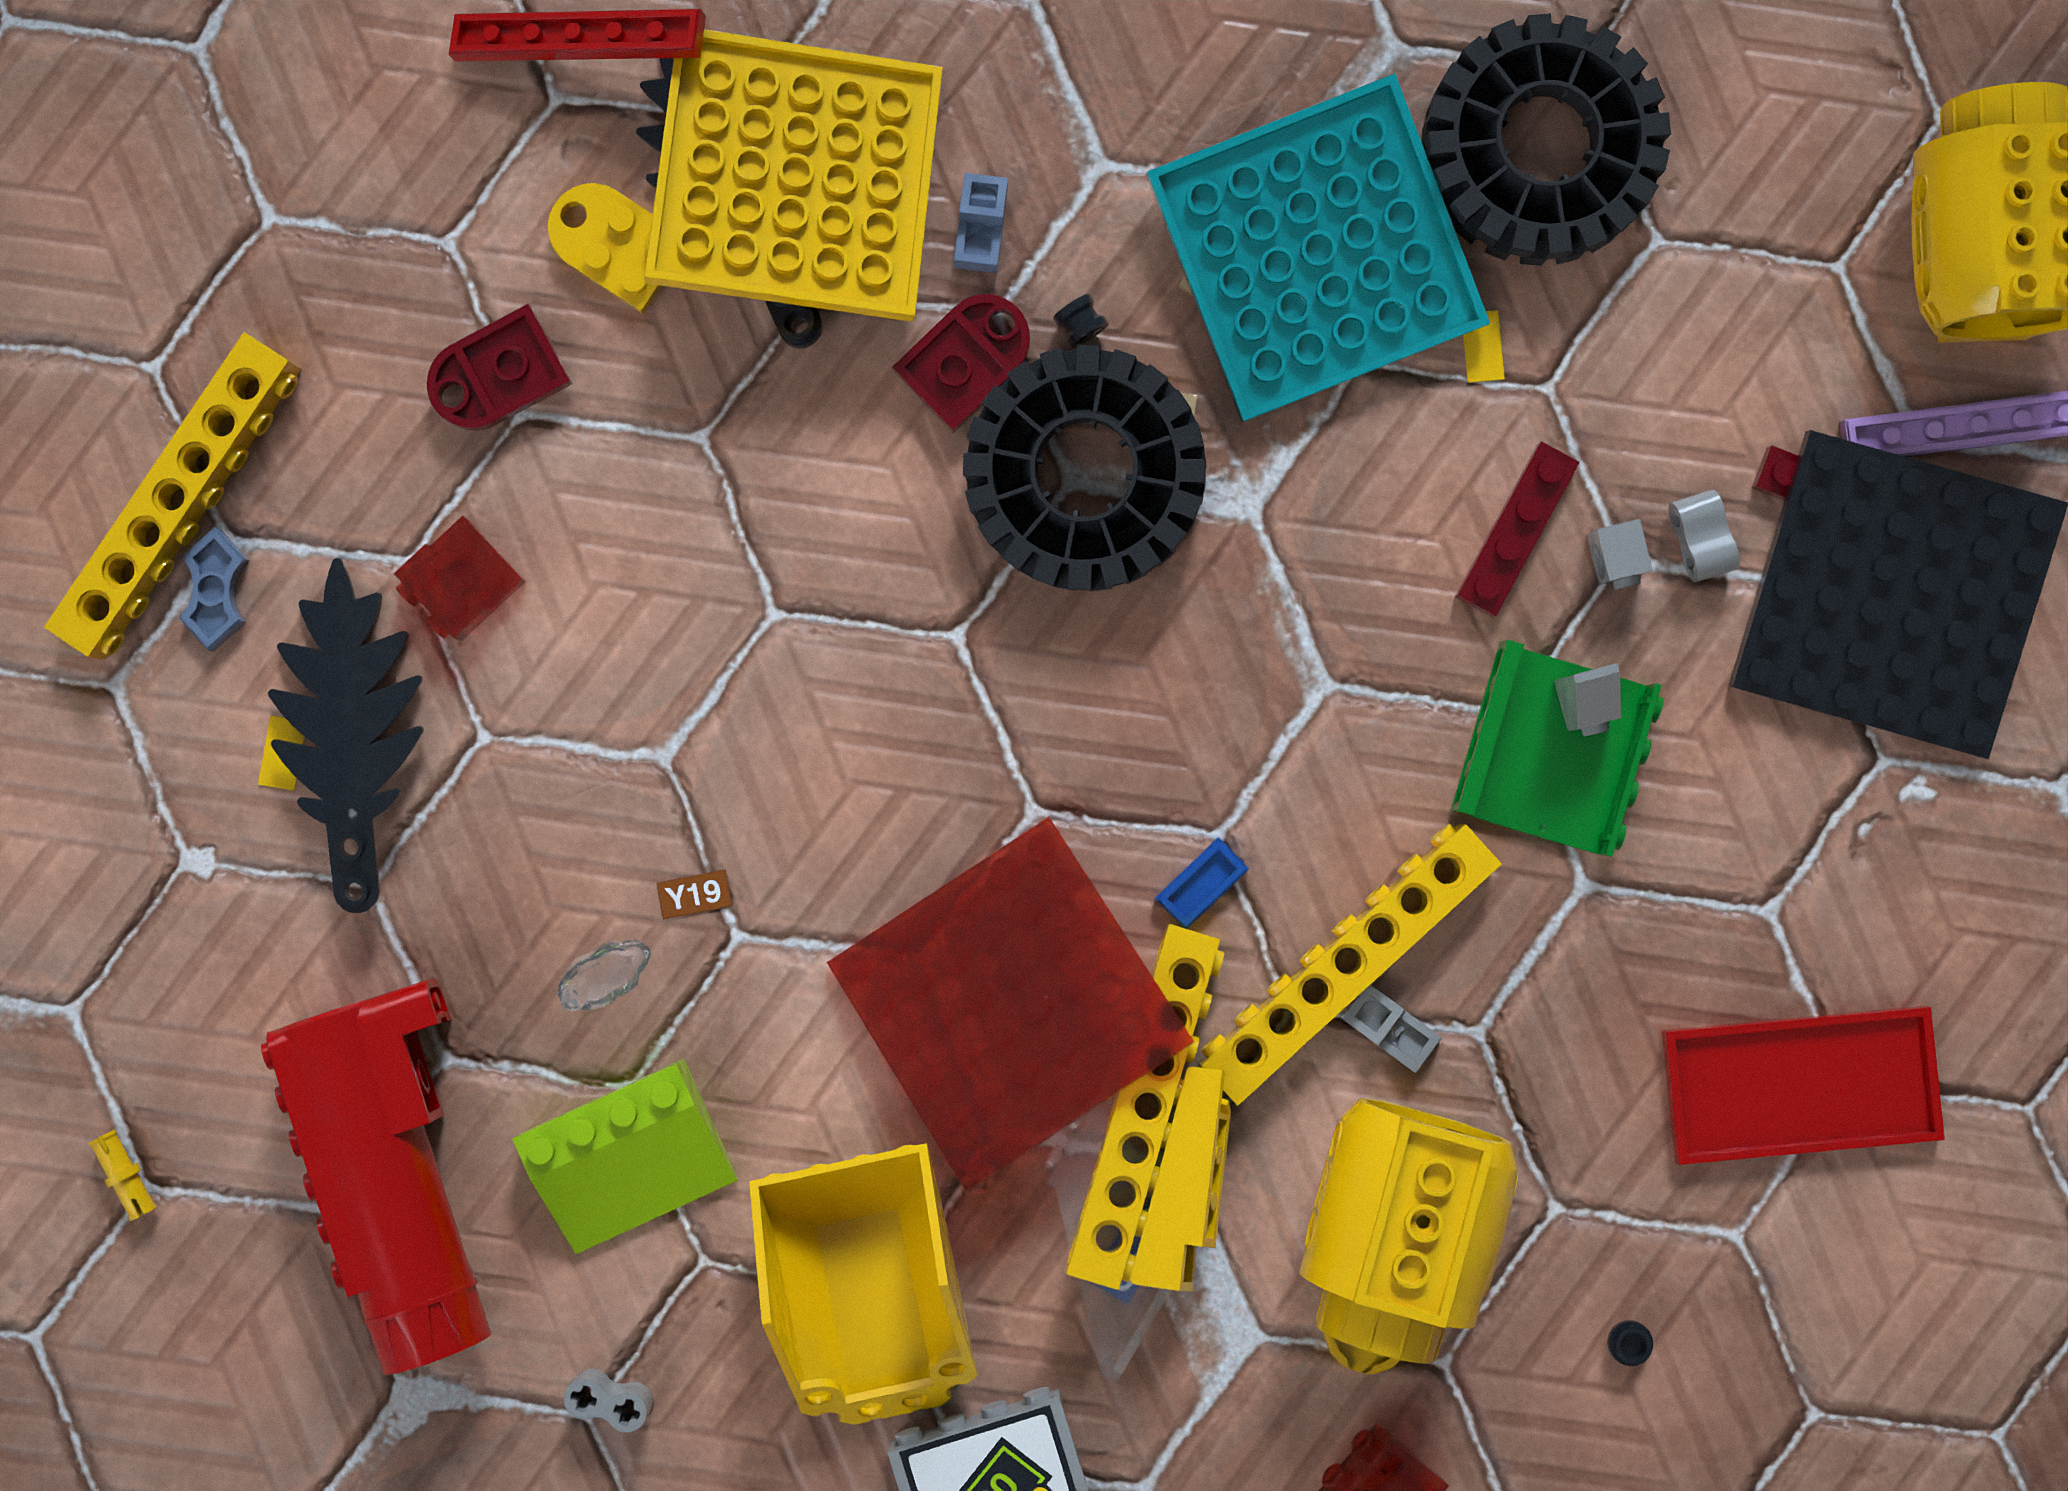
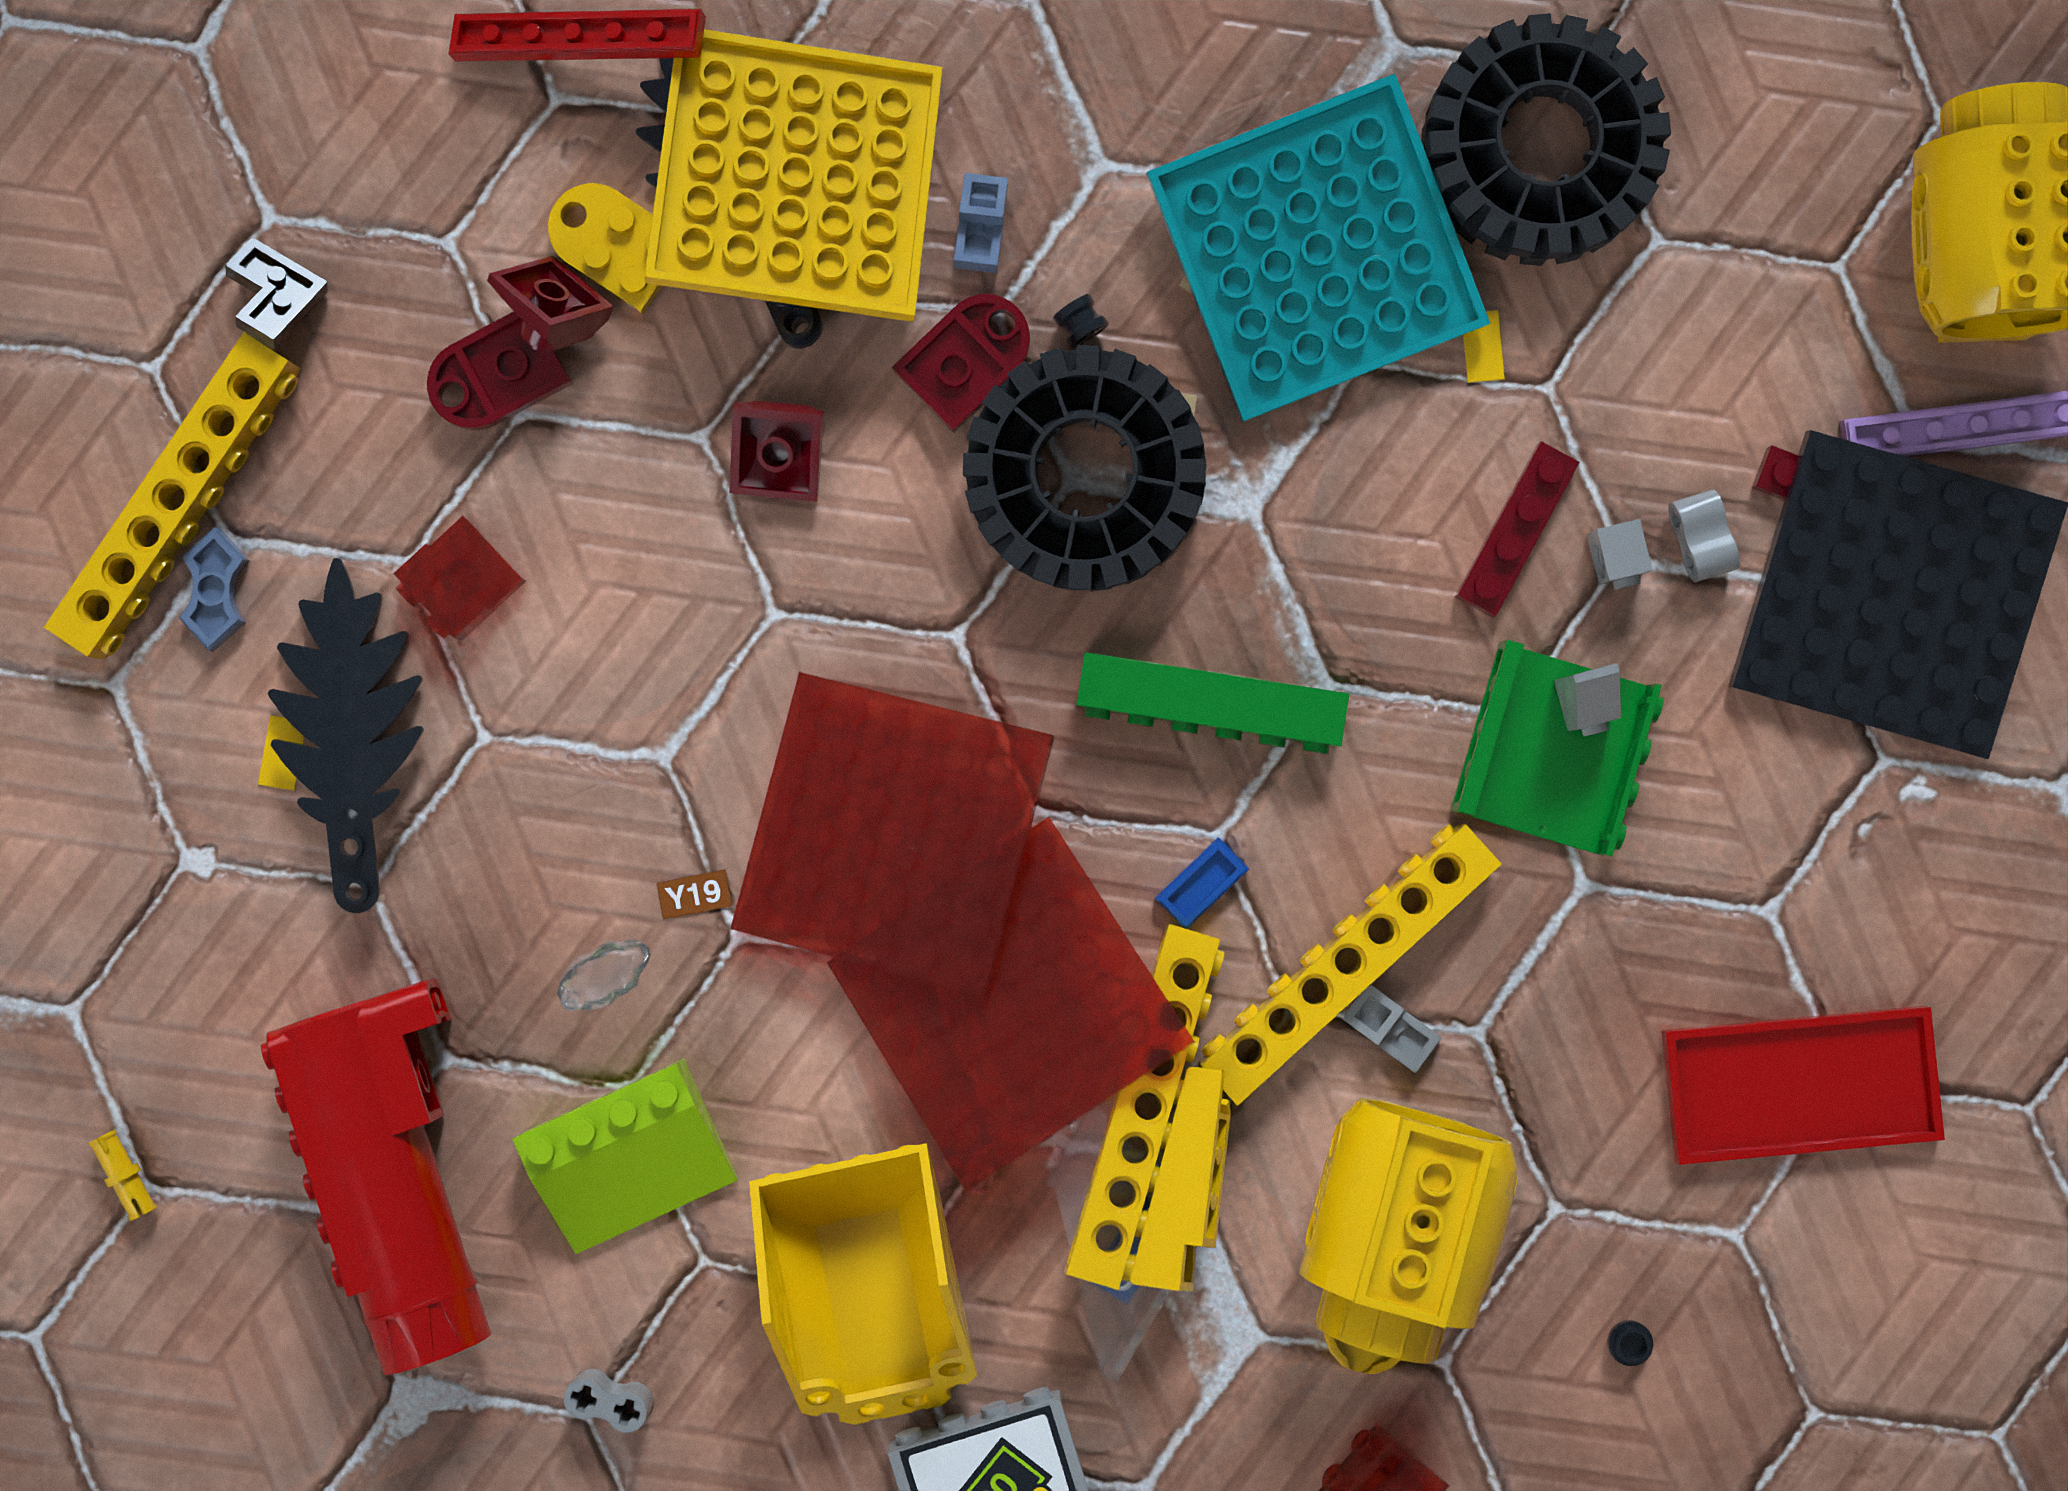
none -> plate [225,237,328,349]
none -> dark red slope [487,256,613,352]
none -> dark red slope [729,401,825,502]
none -> clear red plate [730,672,1055,998]
none -> green brick [1076,652,1350,754]

